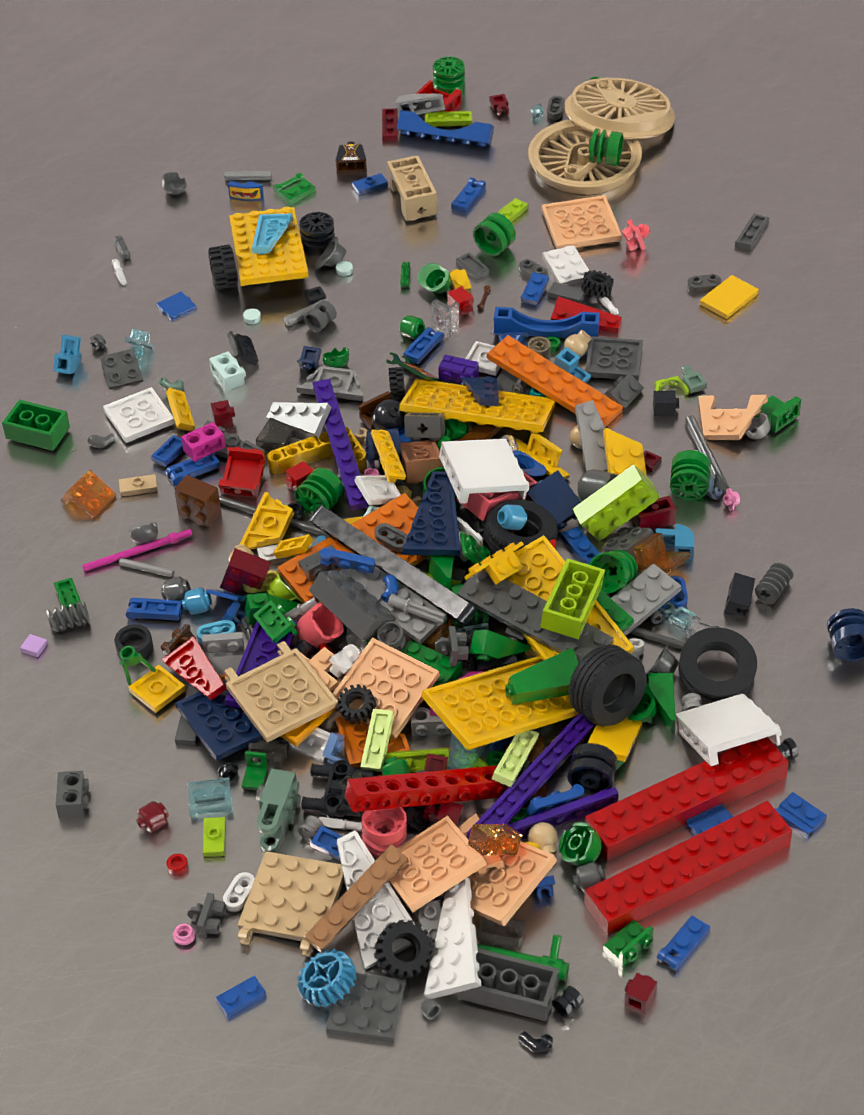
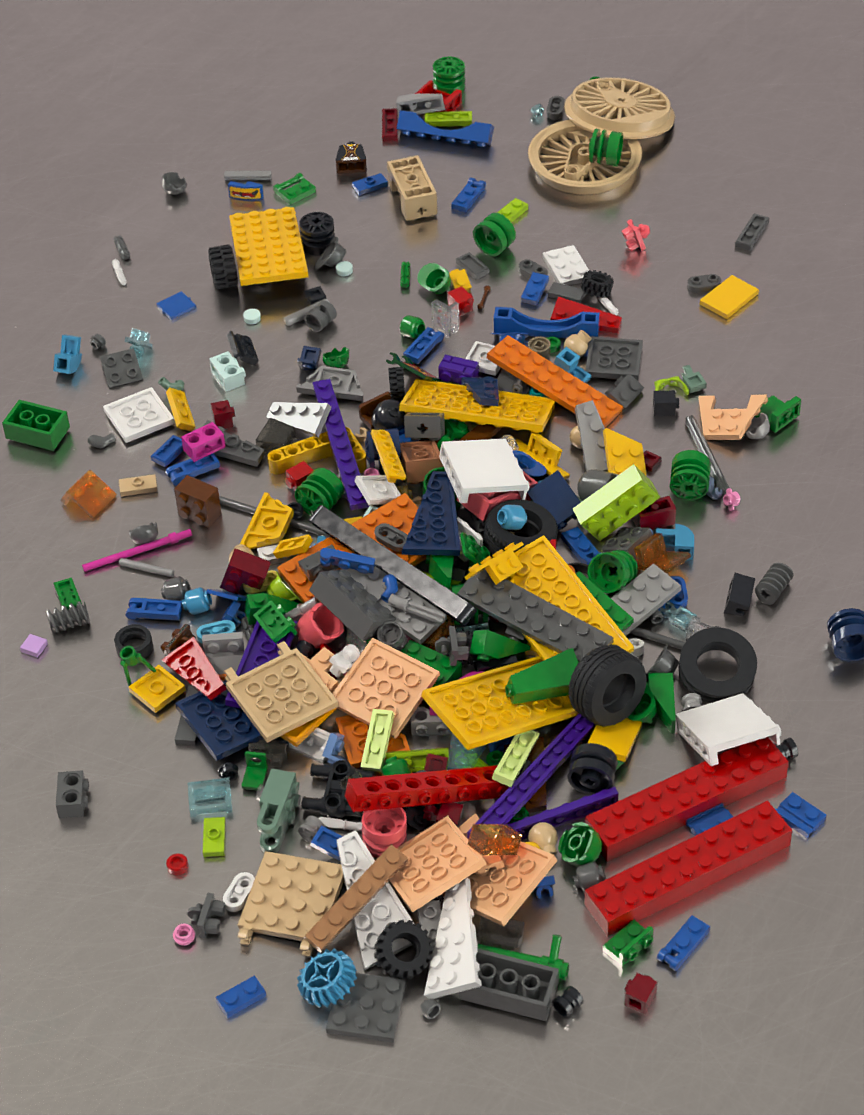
dark red head [136,801,169,833] -> none
red panel [218,447,266,498] -> none
medium azure wing [252,213,293,254] -> none
black tyre [337,684,377,724] -> none
dark red plate [489,94,509,116] -> none
black arm [518,1031,553,1052] -> none
blue plate [525,784,584,817] -> none
lime brick [540,558,605,640] -> none
light nougat plate [541,195,622,249] -> none

